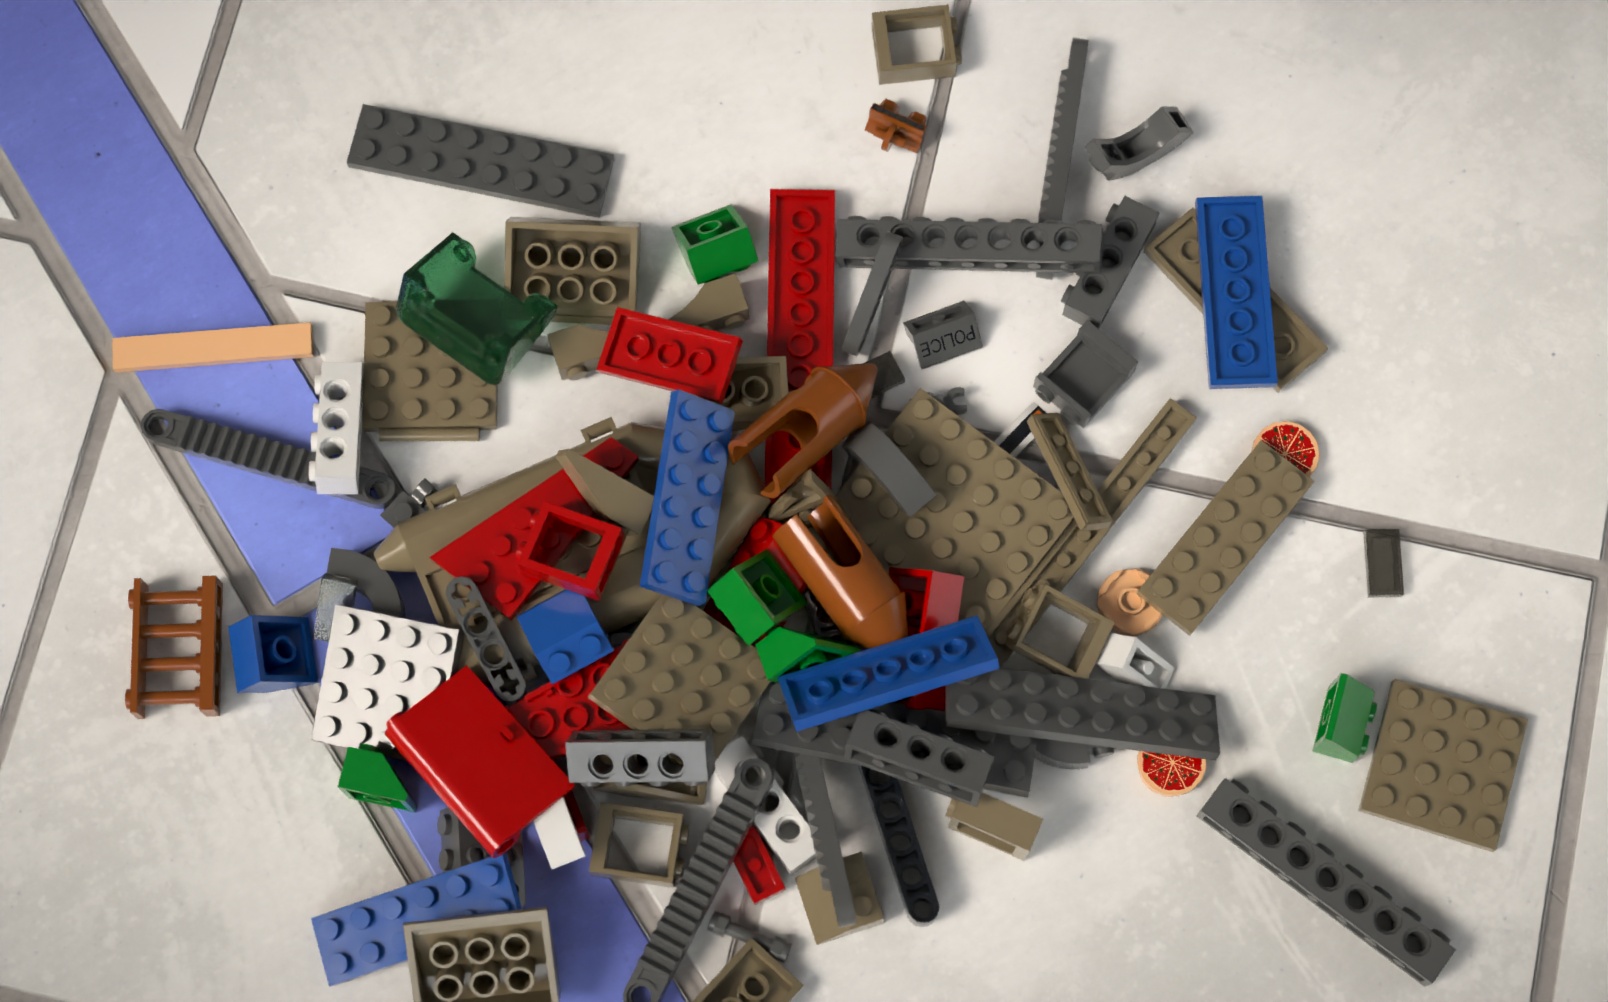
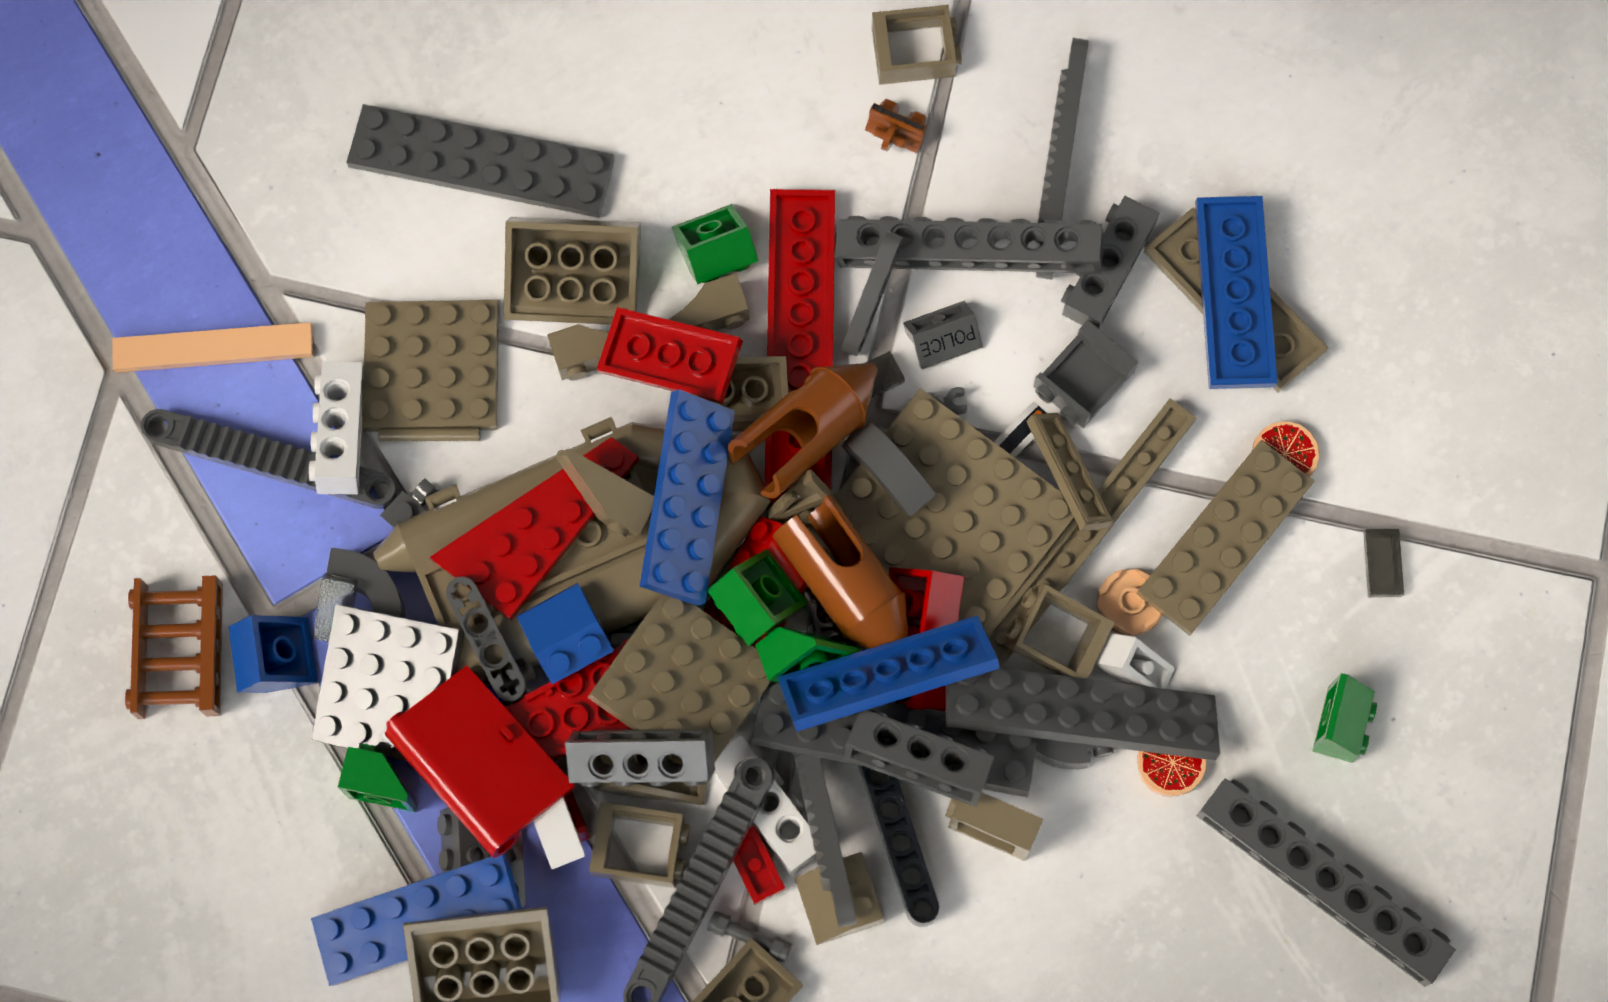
clear green windscreen [396,232,558,385] -> none
red window [516,501,626,601] -> none
dark grey arch [1084,106,1194,181] -> none
dark tan plate [1358,679,1528,852] -> none

